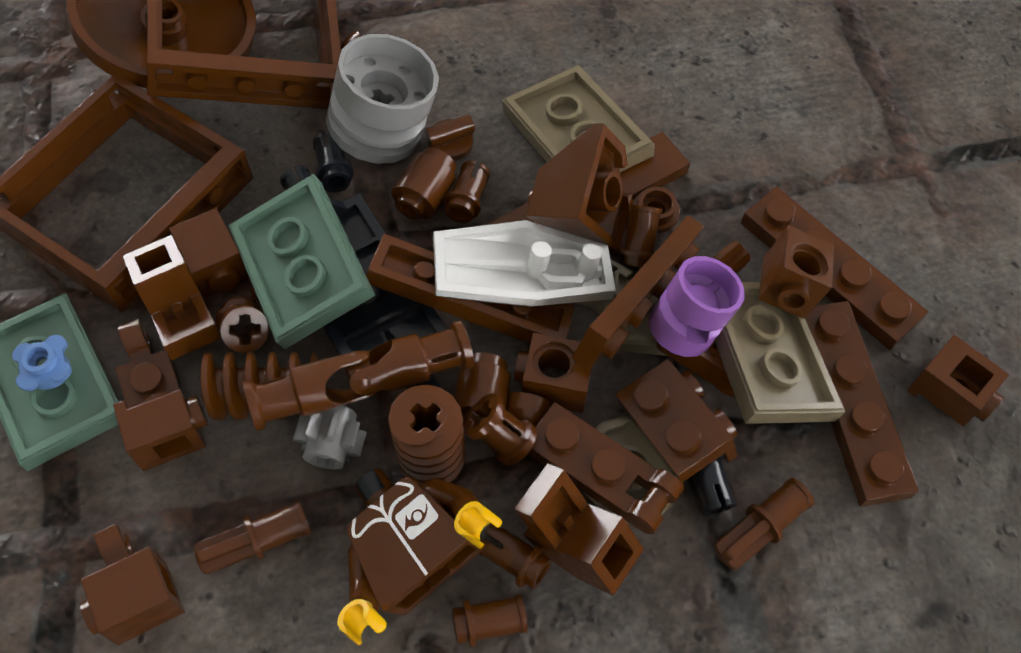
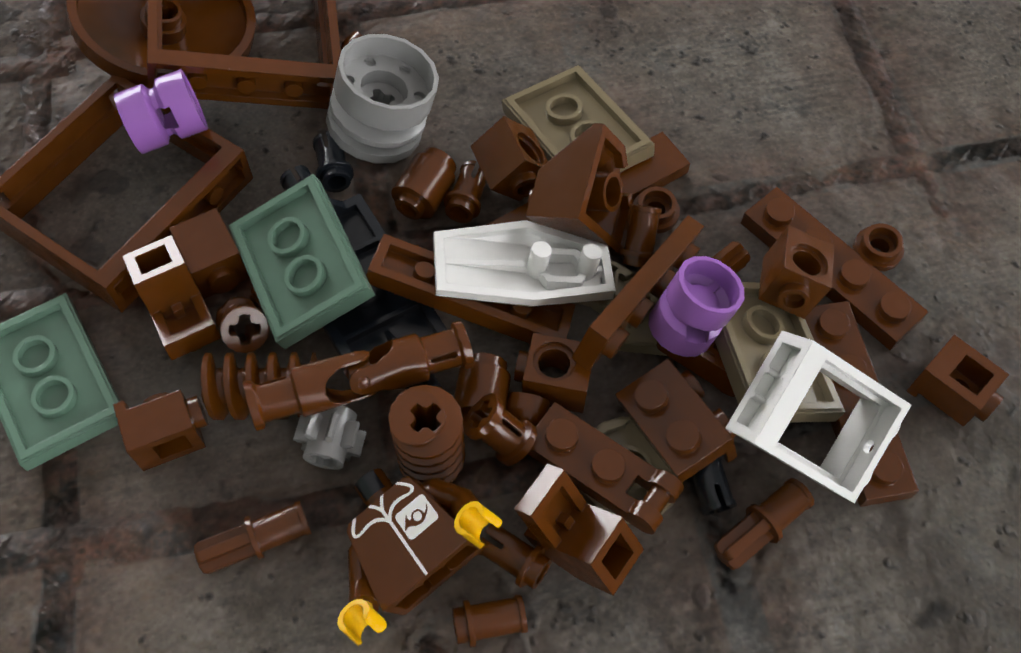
medium blue plate [12,335,72,391] -> none
reddish brown brick [80,524,185,645] -> none
reddish brown plate [115,319,184,408] -> none
reddish brown plate [425,114,475,160] -> none
none -> medium lavender wheel [114,69,208,154]
none -> reddish brown brick [470,116,548,201]
none -> white window [725,331,912,504]
none -> reddish brown plate [853,223,904,271]

